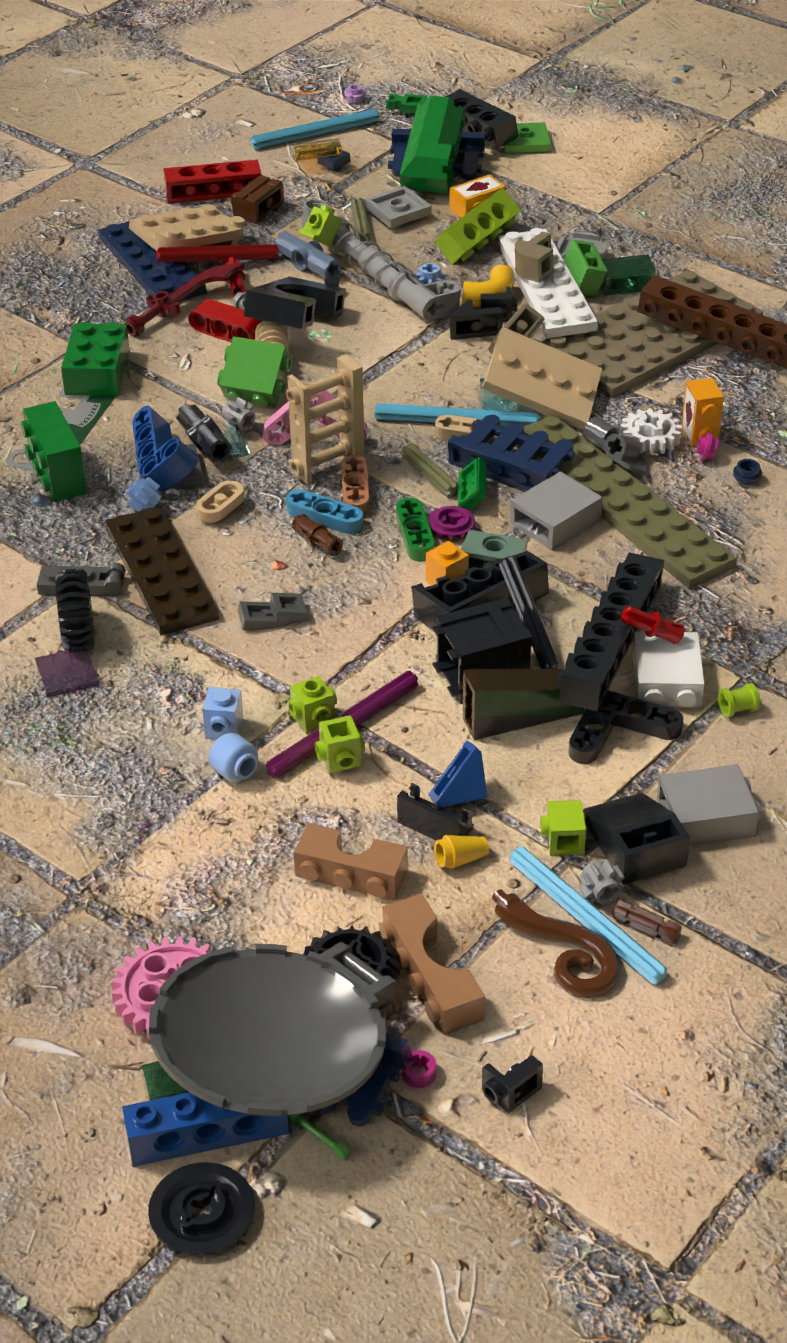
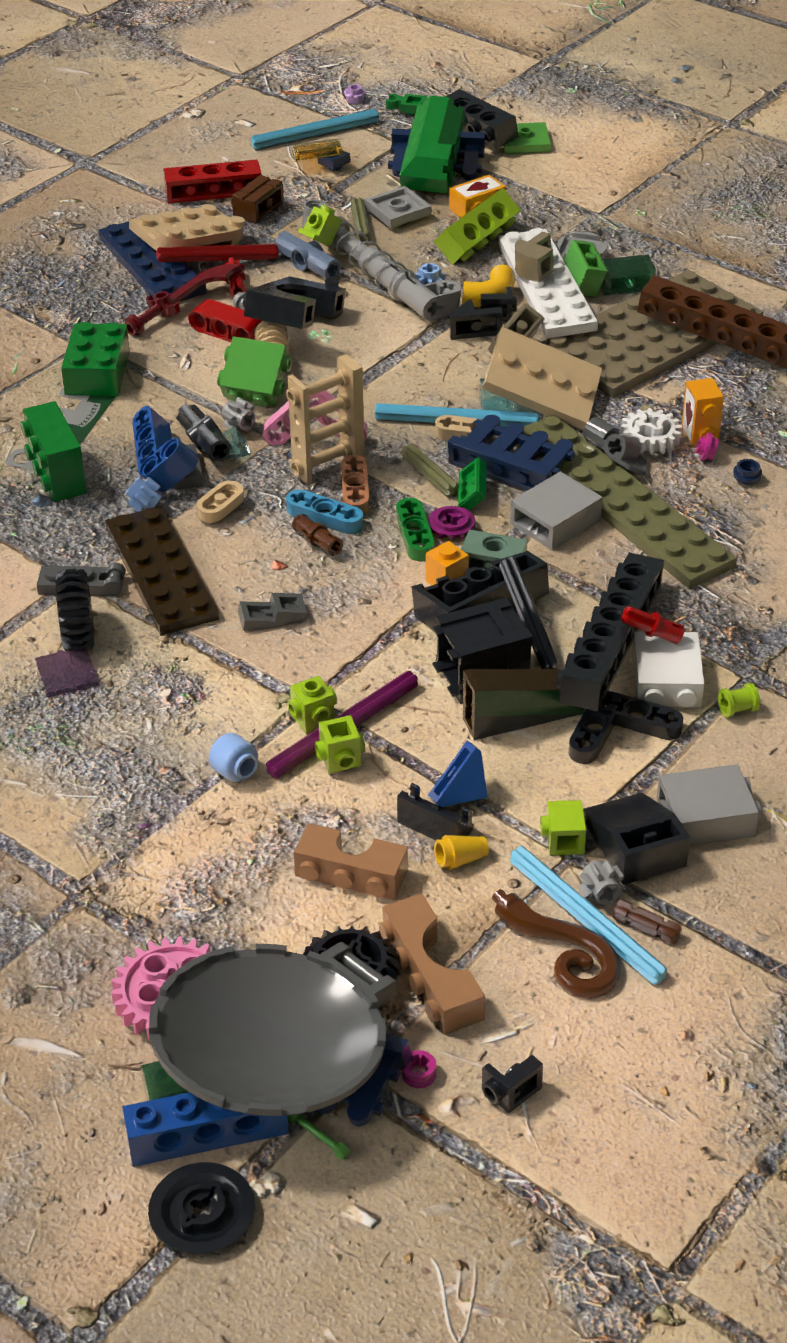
light blue brick [202,687,243,739] -> none

